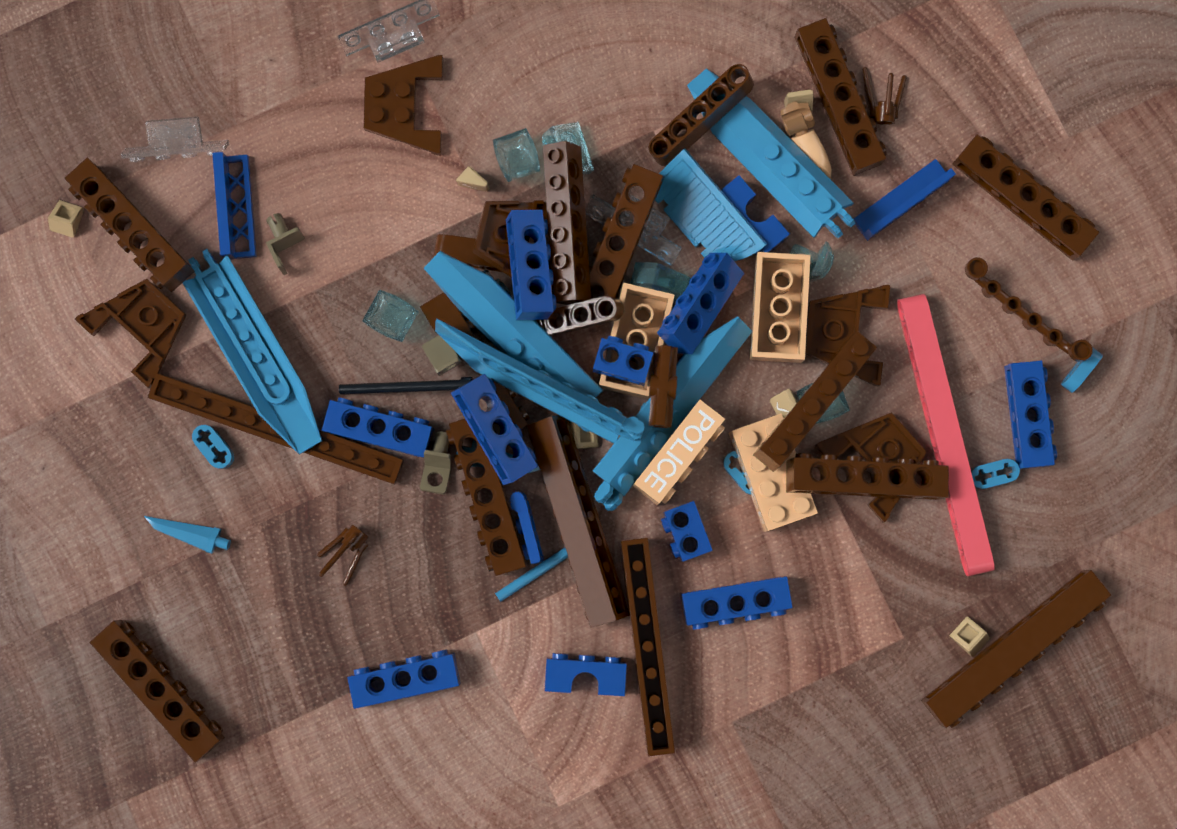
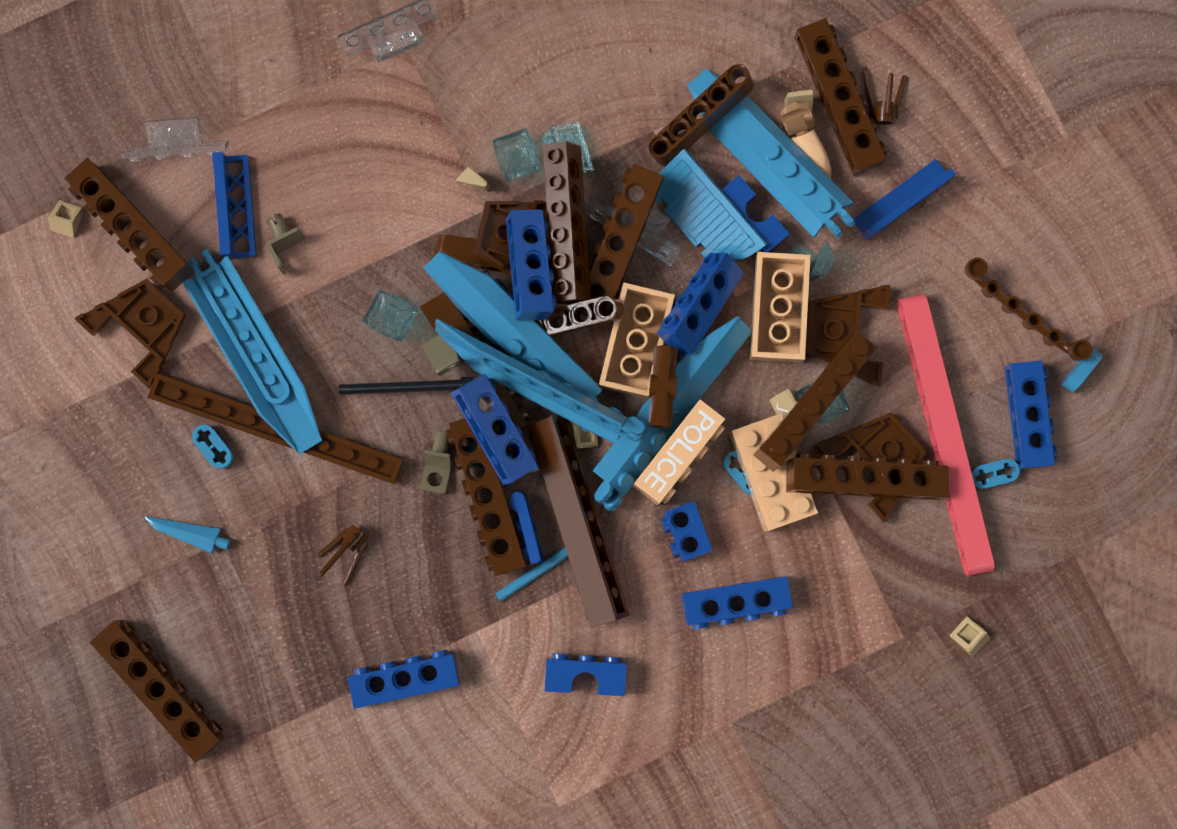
blue brick [322,397,434,458] -> none
reddish brown wing [363,55,443,156] -> none
blue brick [593,336,653,386] -> none
reddish brown brick [620,538,675,757] -> none
clear light blue slope [630,262,691,301] -> none
reddish brown brick [921,570,1111,728] -> none
reddish brown brick [952,134,1100,261] -> none

